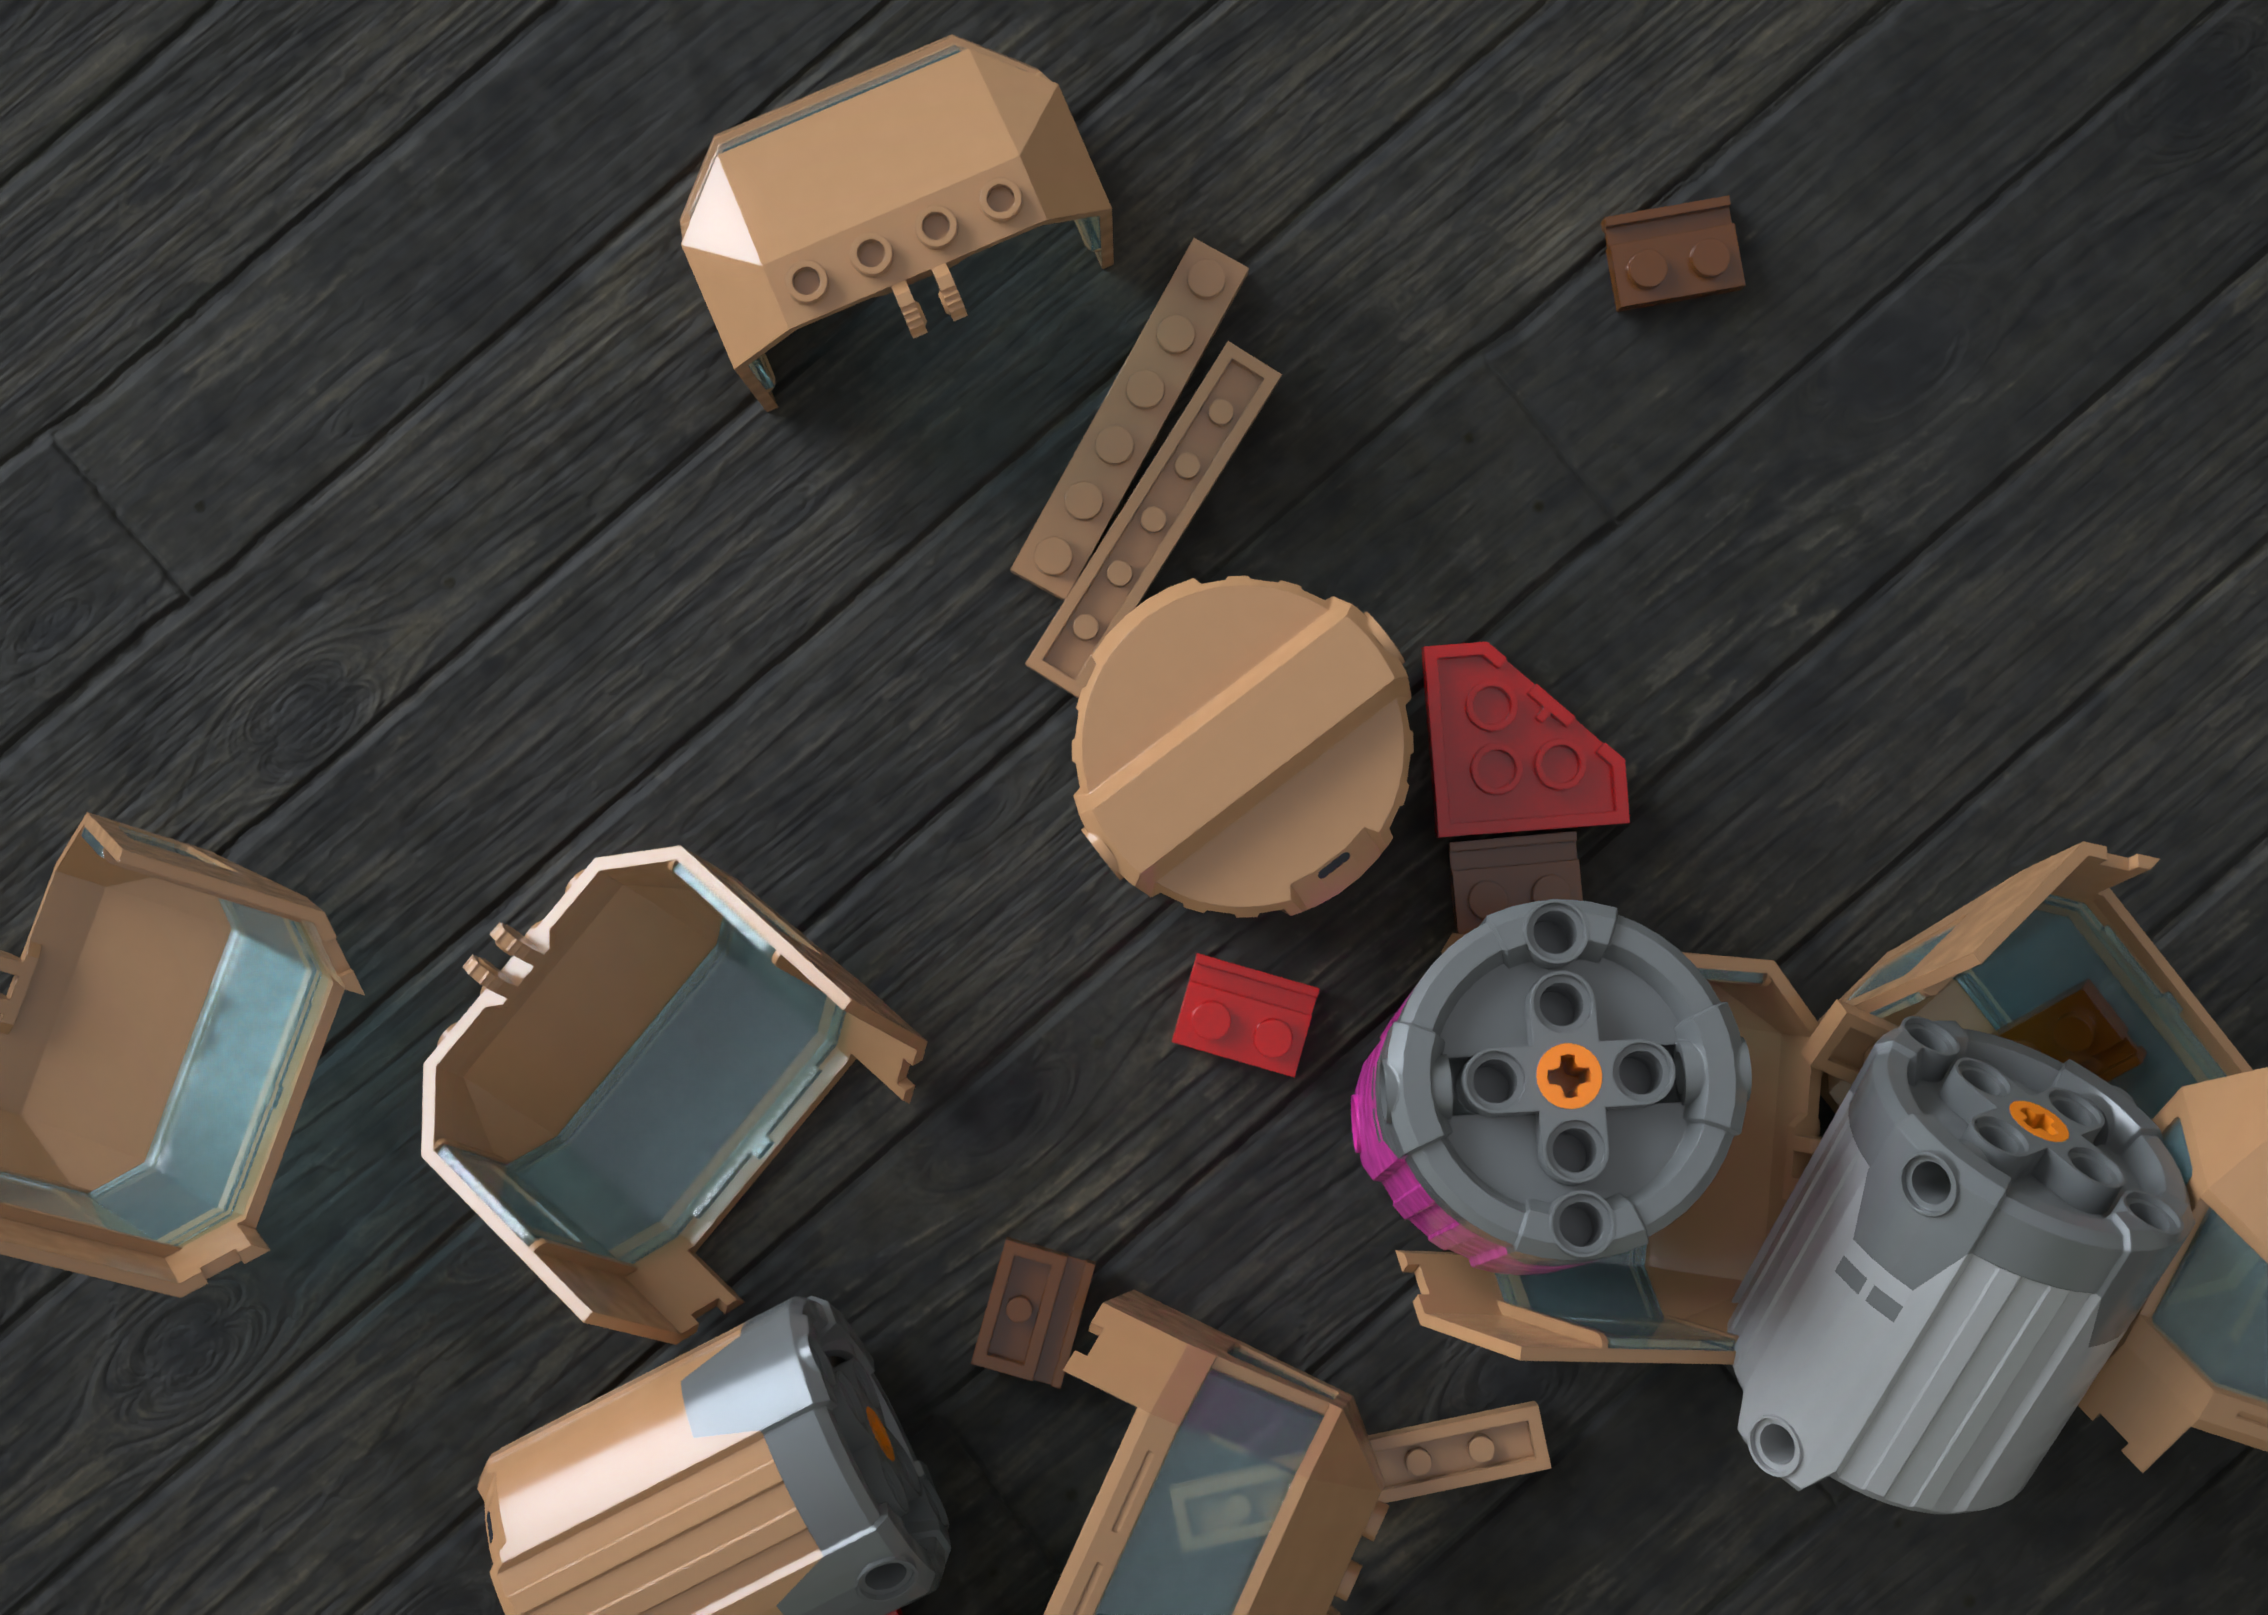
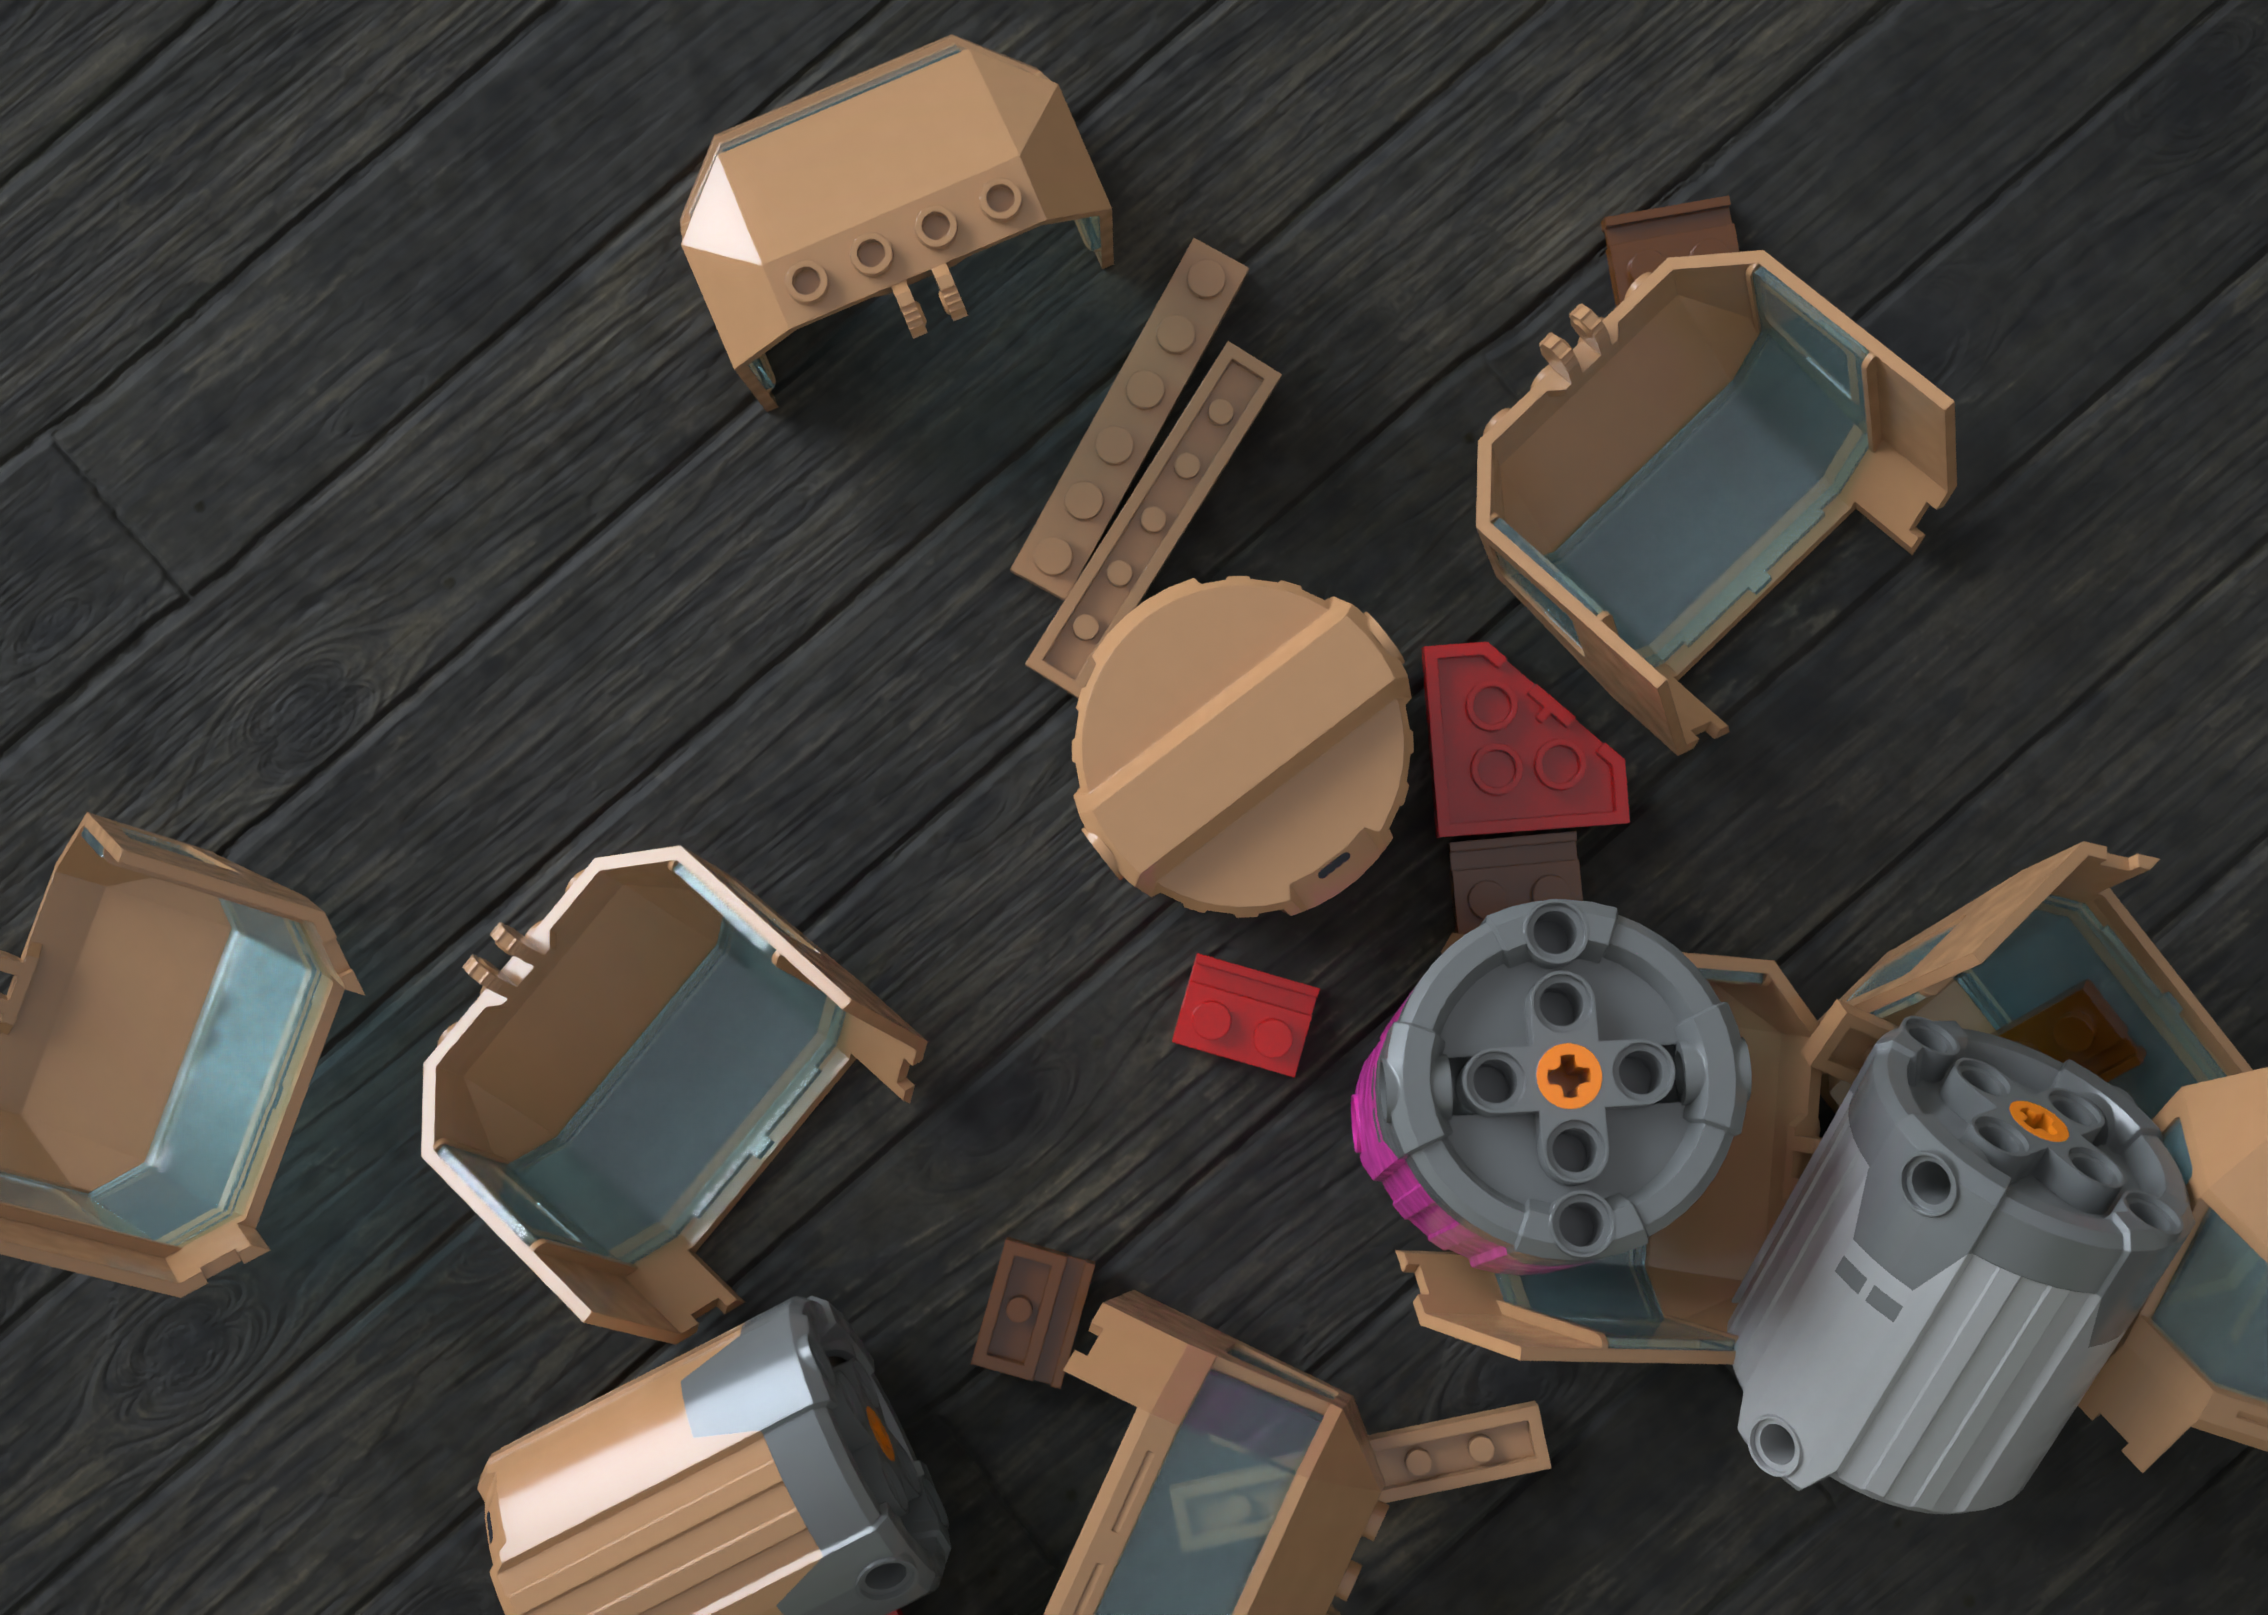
none -> windscreen [1476,250,1957,756]

